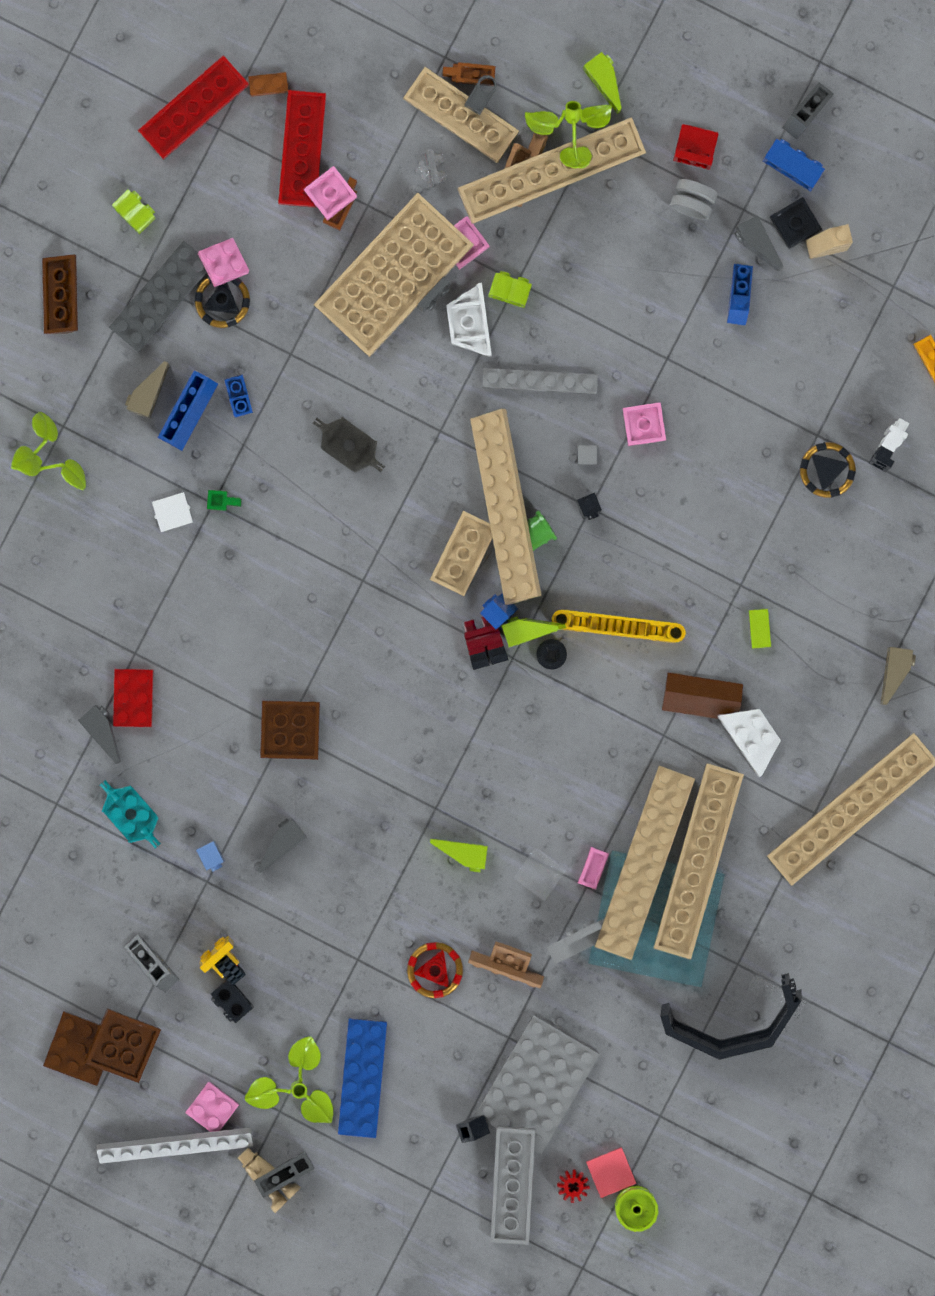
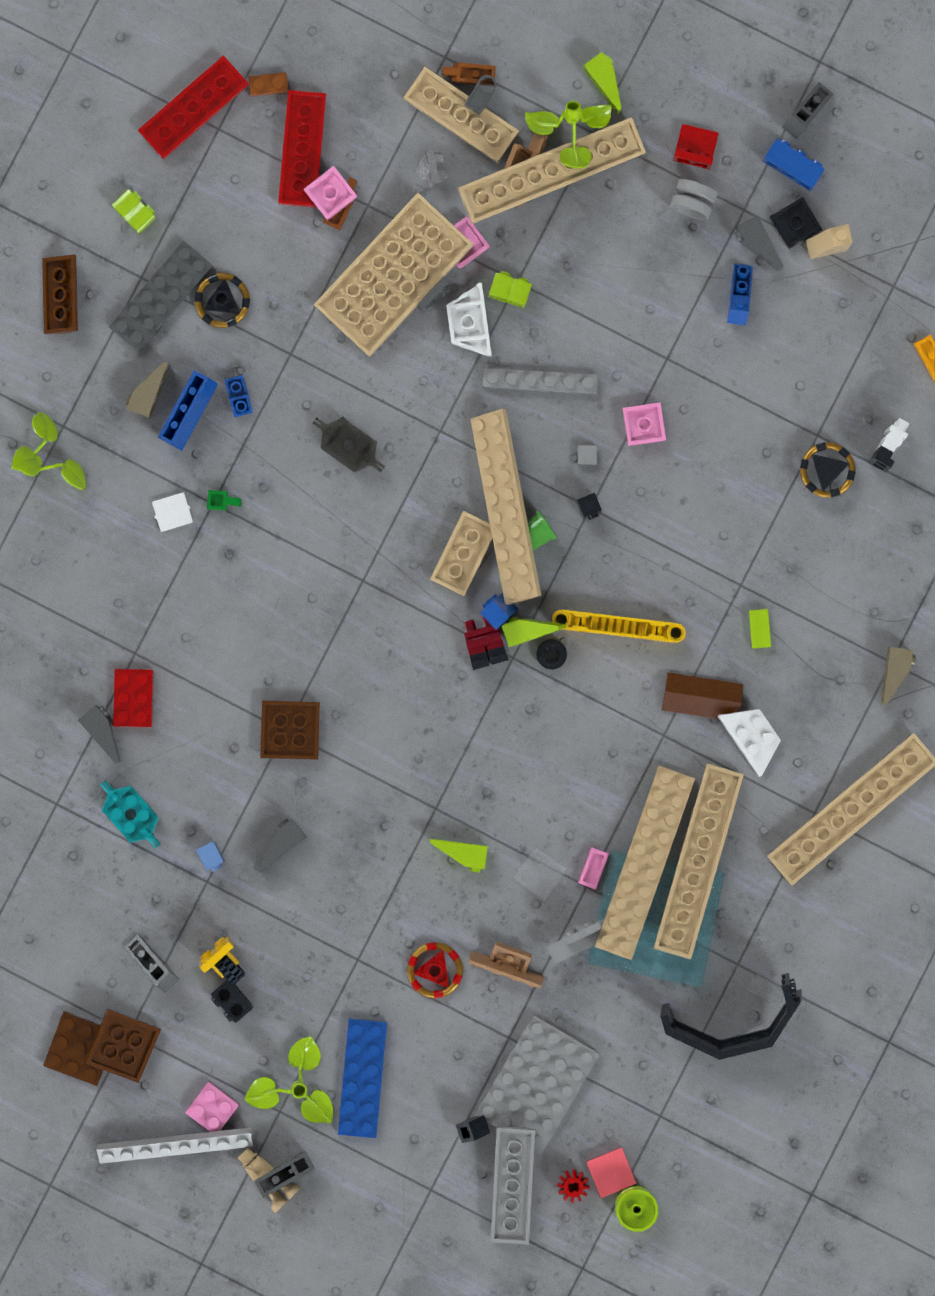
bright pink plate [198,238,249,287] -> none

